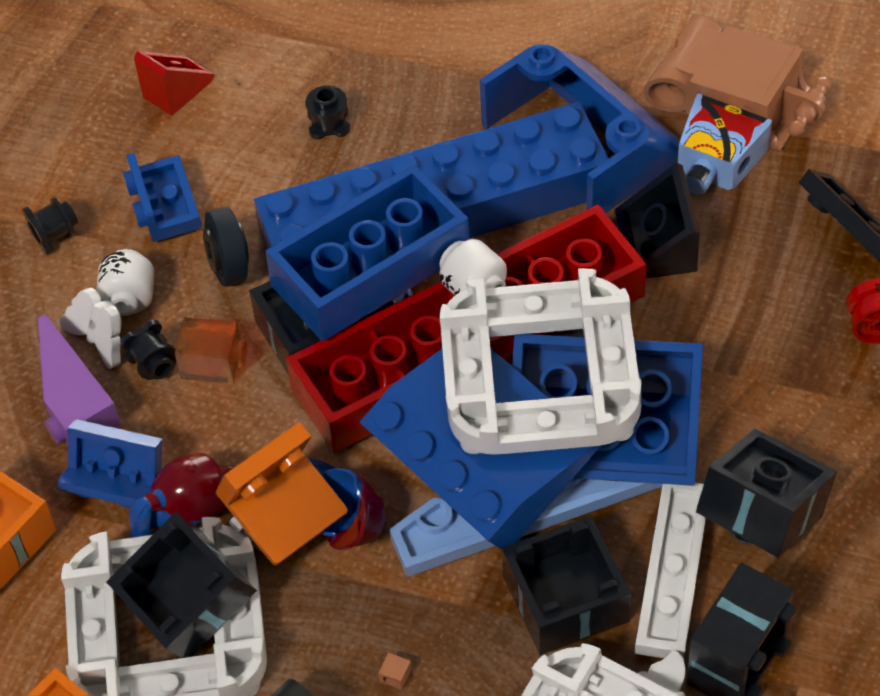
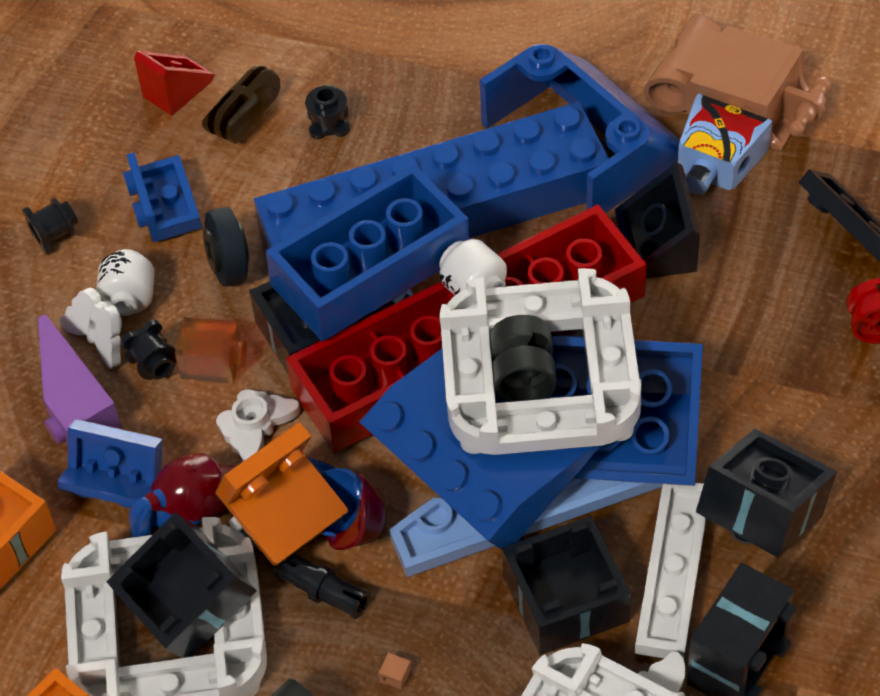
none -> dark brown arm [202,66,280,144]
none -> white animal [216,389,301,462]
none -> black pin [273,554,370,619]
none -> pearl dark grey wheel [490,315,557,402]

